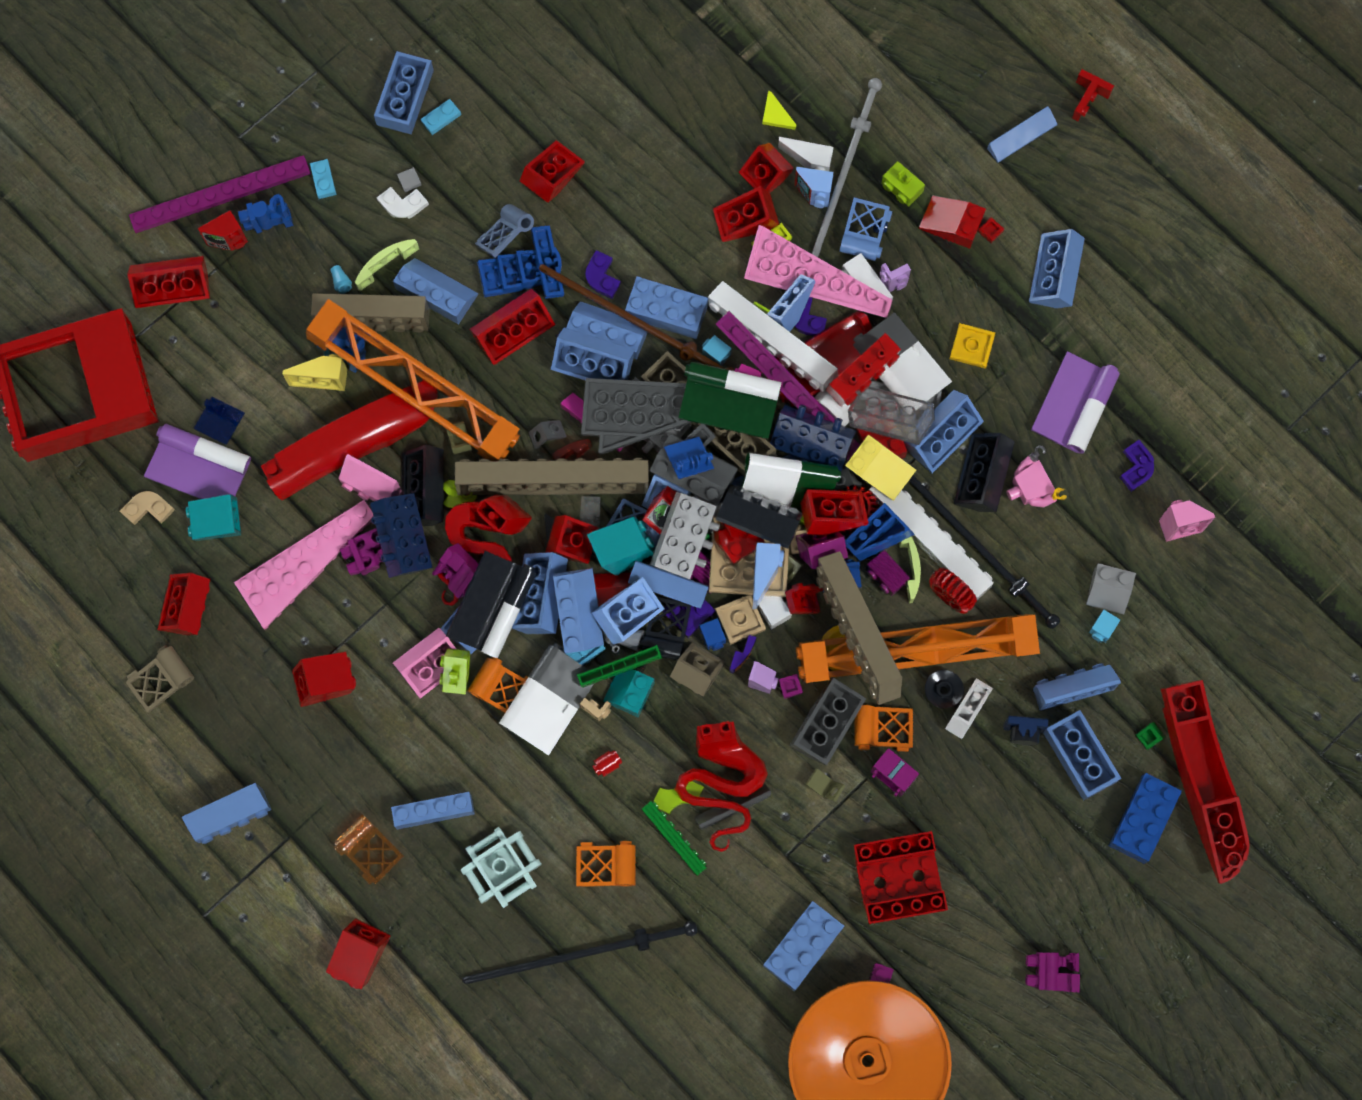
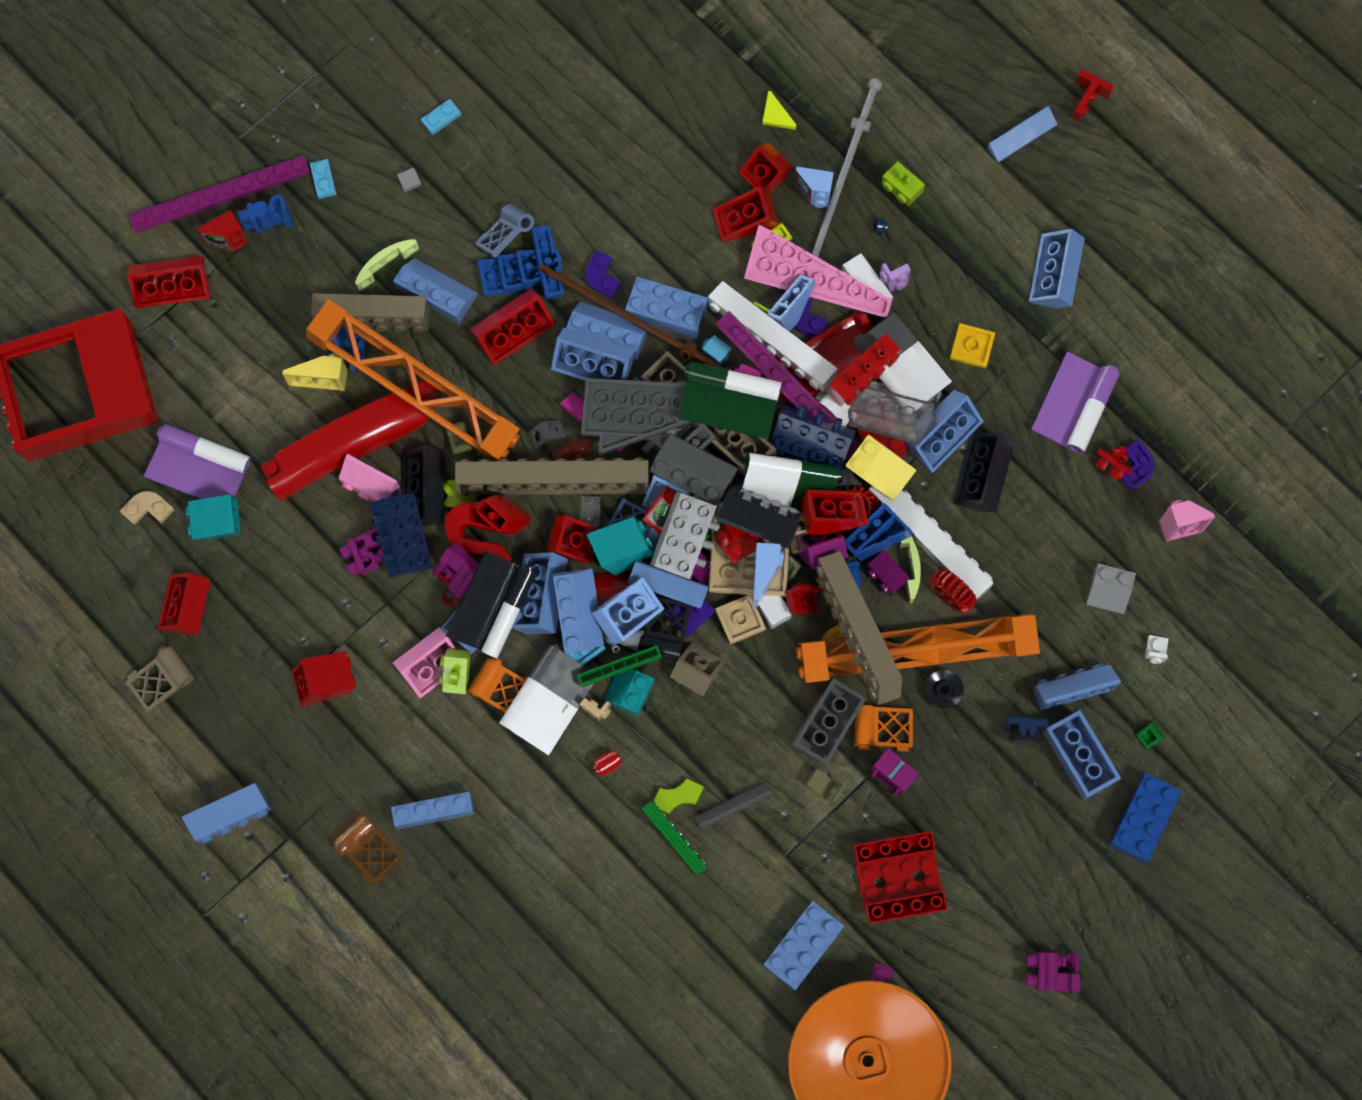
clear blue hinge [193,397,245,445] -> none
bright pink wing [234,500,374,630] -> none
red slope [326,918,391,990] -> none
medium azure cone [330,265,352,294] -> none
medium blue brick [374,51,434,135] -> none
white plate [377,187,429,219] -> none
light aqua brick [460,827,542,908] -> none
black bar [462,921,698,984] -> none
red slope [520,140,585,203] -> none
orange piece [576,841,636,887] -> none
blue hinge [664,437,714,479] -> none
red hips [675,721,768,852] -> none
blue brick [700,618,726,651] -> none
dark purple slope [730,635,756,674] -> none
lavender slope [748,661,779,694] -> none
white slope [778,137,834,171] -> none
magenta plate [778,674,803,699] -> none
medium blue piece [839,198,892,261] -> none
black bar [909,475,1061,629] -> none
red slope [919,196,986,249] -> none
white slope [945,678,993,739] -> none
red tile [978,217,1004,243] -> none
bright pink torso [1006,446,1067,507] -> none
medium azure brick [1089,610,1120,643] -> none
red slope [1161,680,1249,884] -> none
none -> red hips [1096,446,1133,480]
none -> white bracket [1145,635,1168,664]

